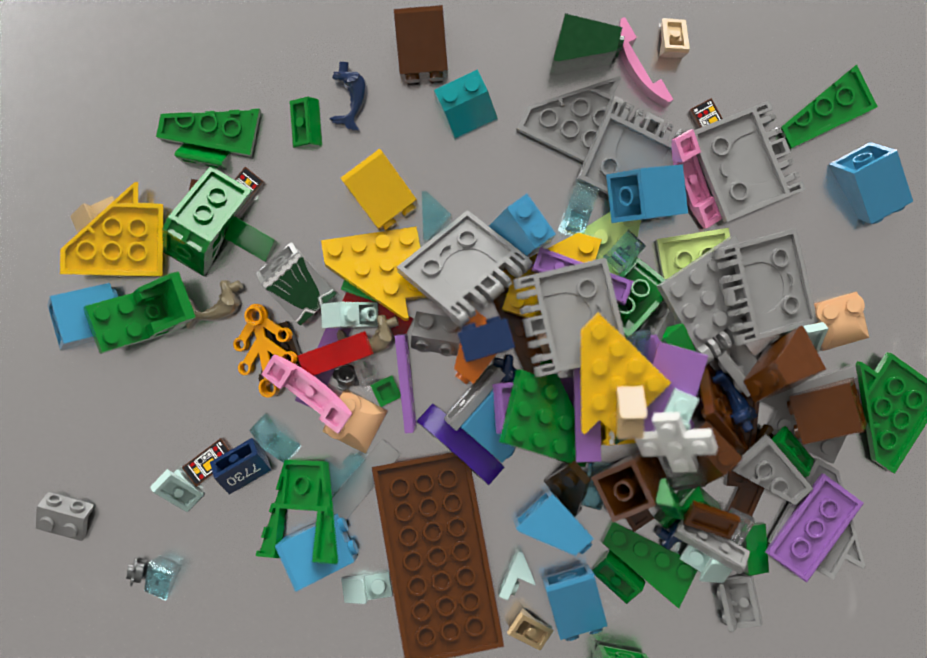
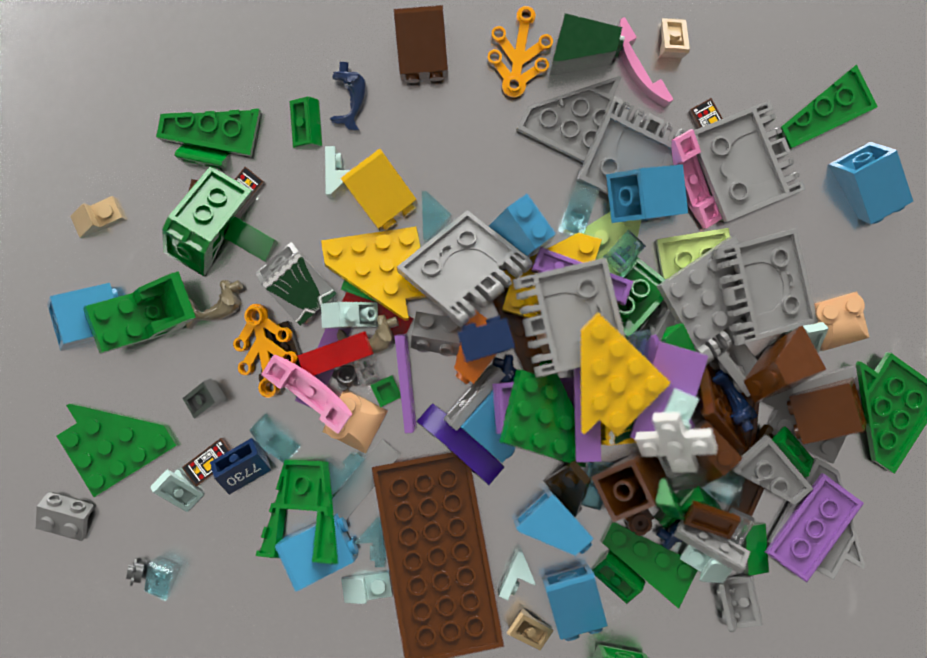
yellow wing [60,182,163,276] -> none
teal slope [434,69,498,139] -> none
slope [616,386,647,439] -> none
none -> green wing [57,403,179,497]
none -> dark grey slope [182,378,226,419]
none -> light aqua slope [325,146,350,198]
none -> clear light blue slope [354,515,387,568]
none -> light orange plant [487,6,553,98]
none -> reddish brown plate [628,512,652,536]
none -> clear light blue slope [710,471,745,508]

